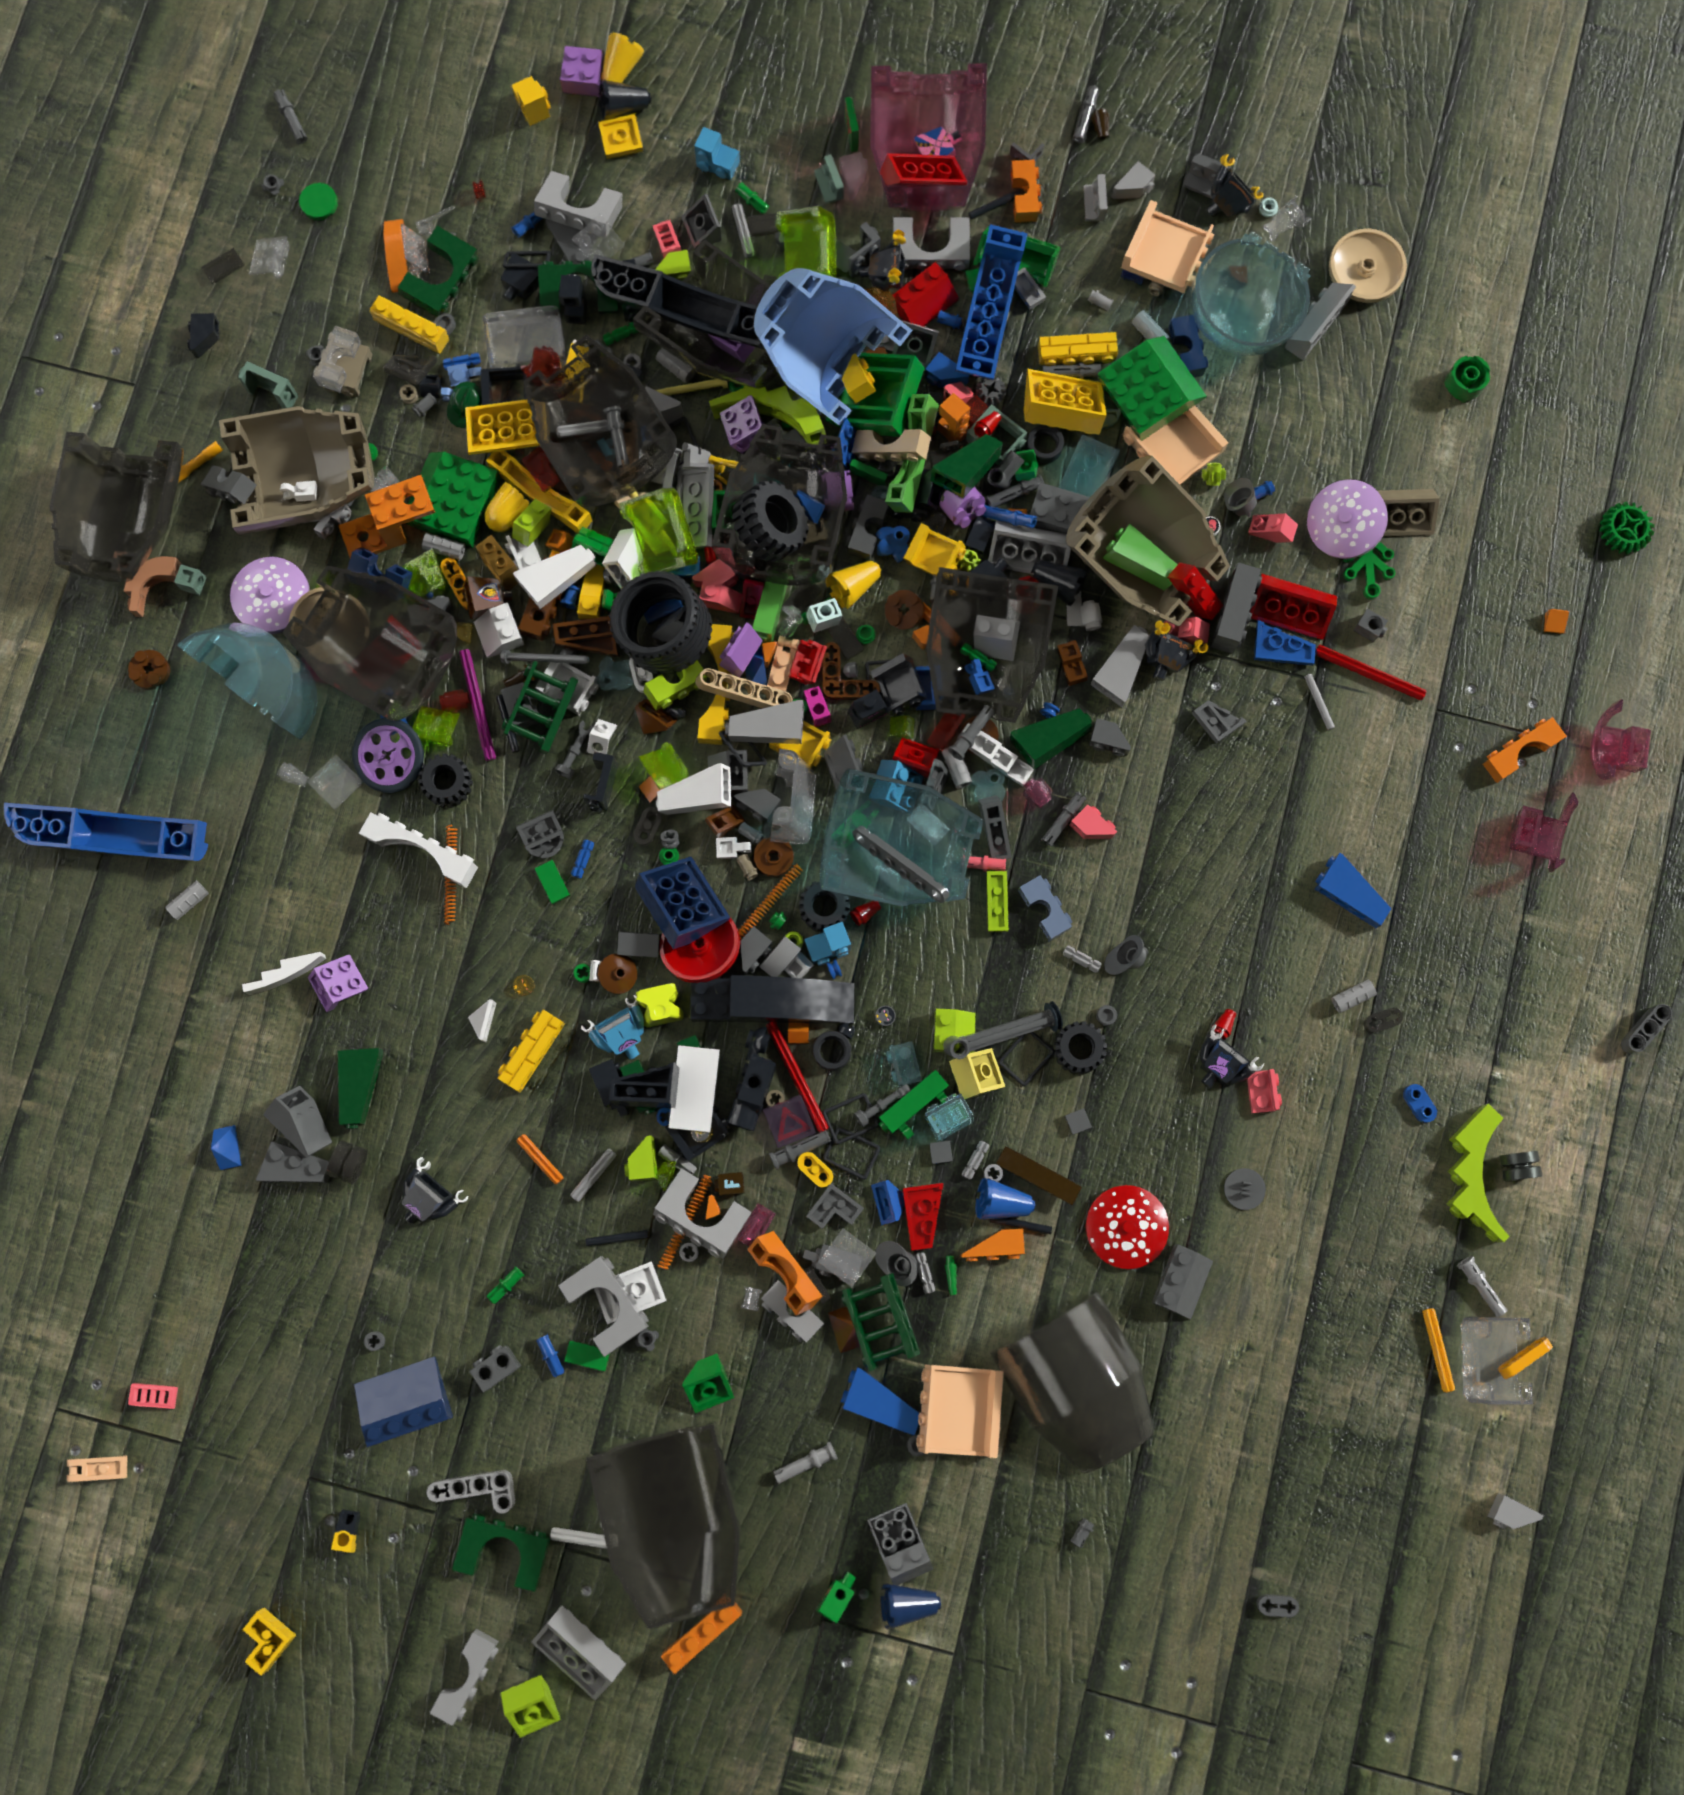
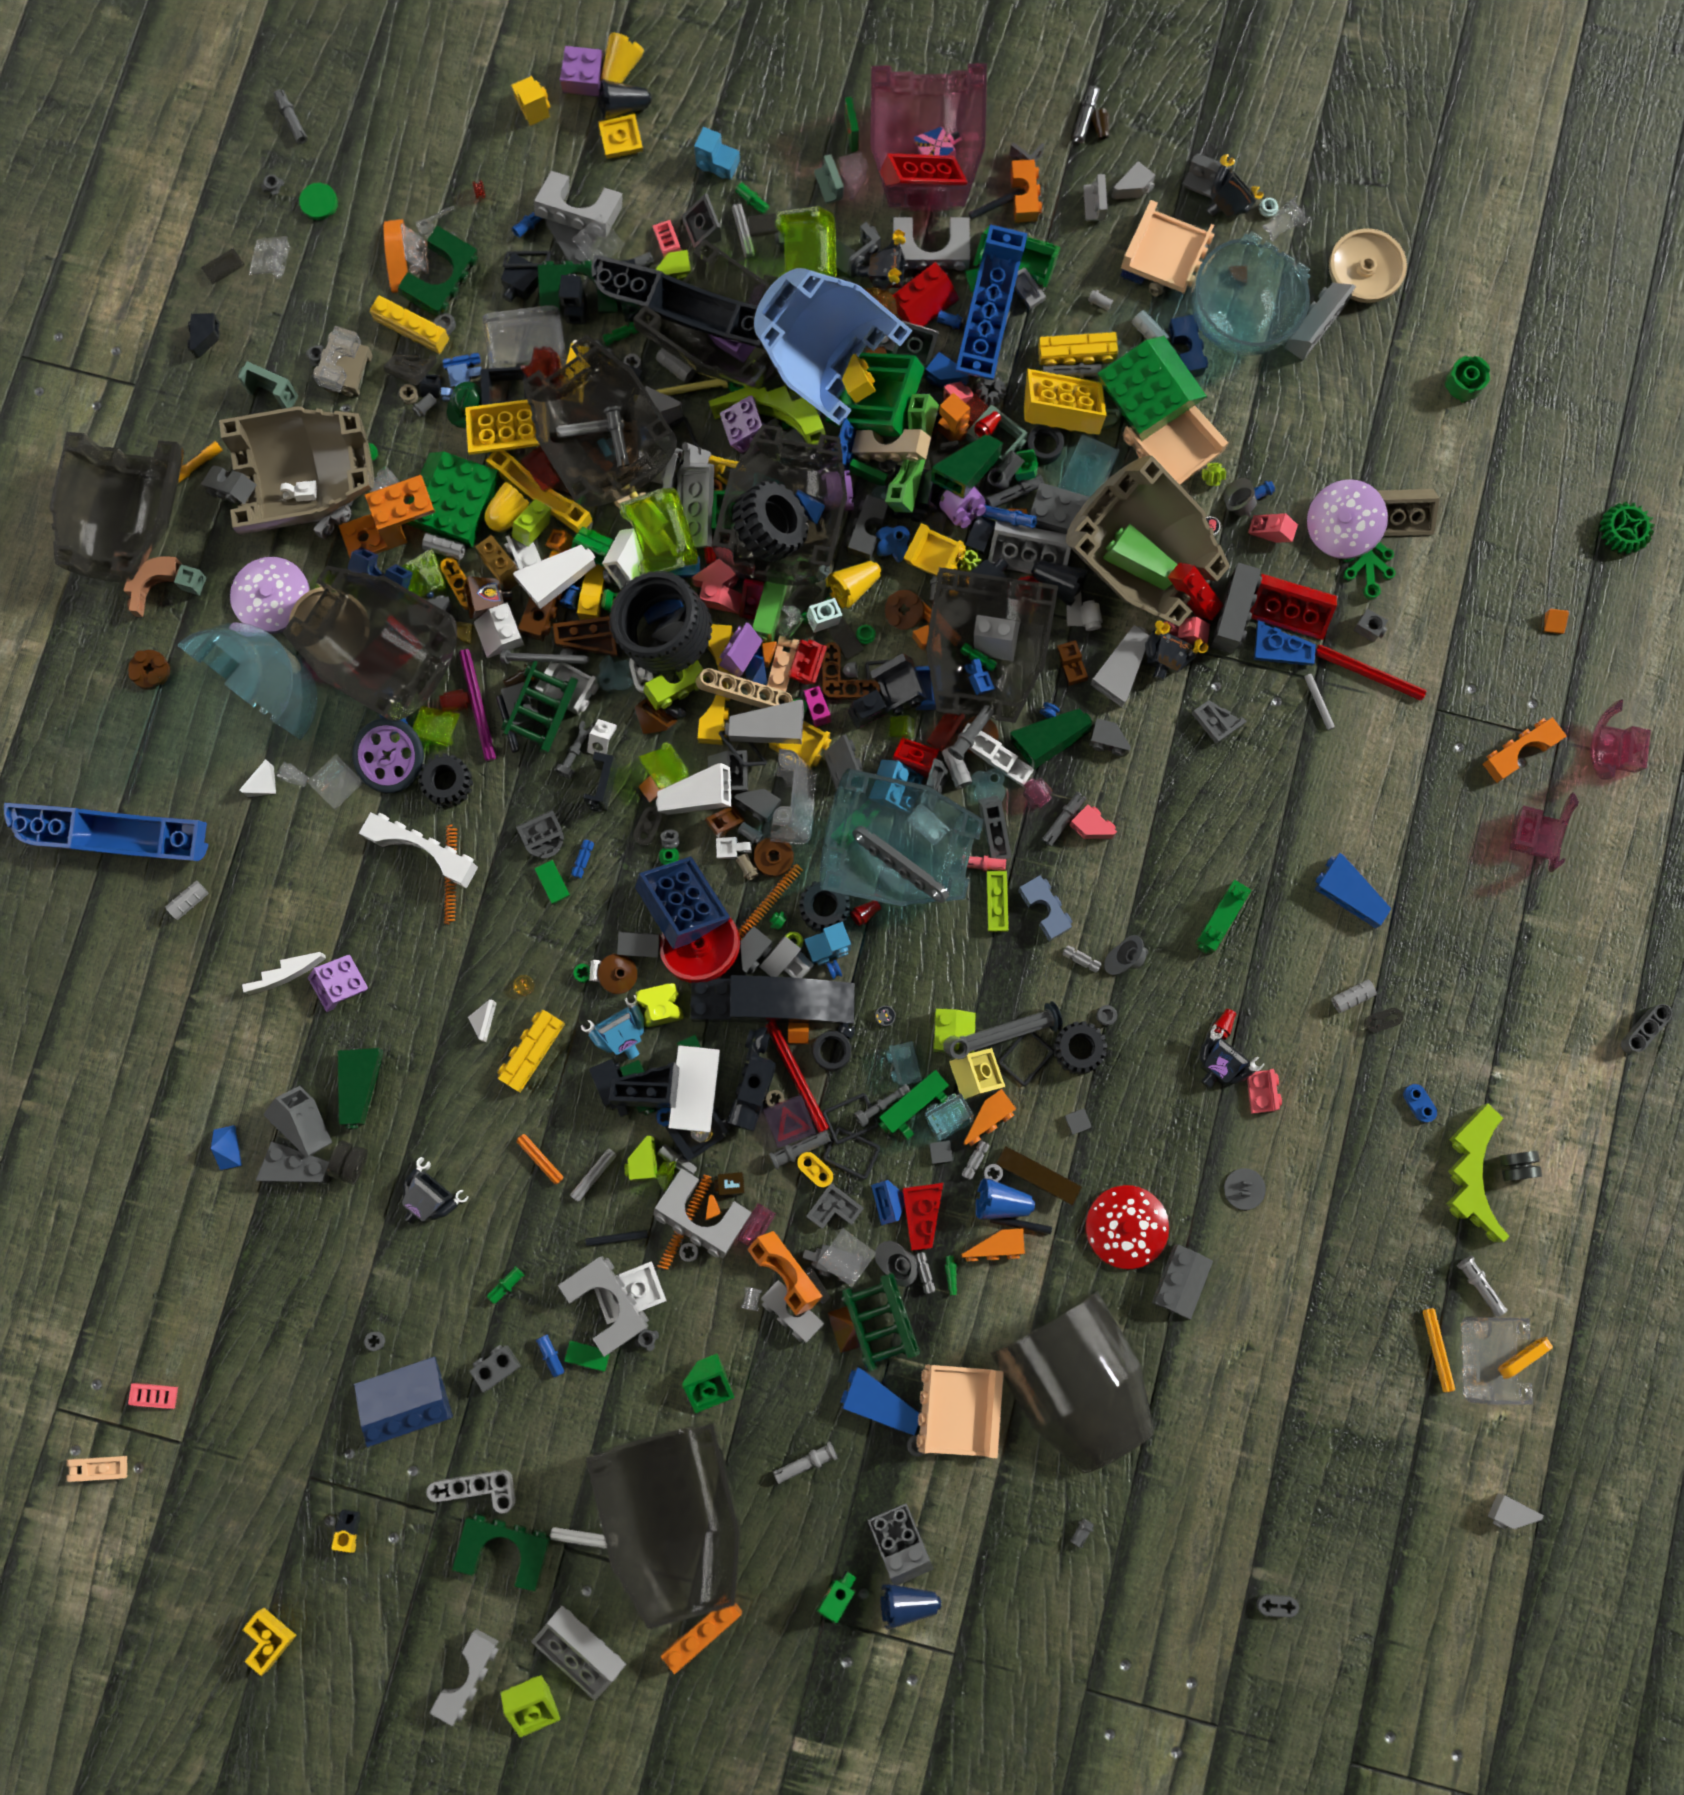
none -> white slope [240,759,276,797]
none -> orange slope [963,1089,1016,1146]
none -> green brick [1195,879,1252,954]

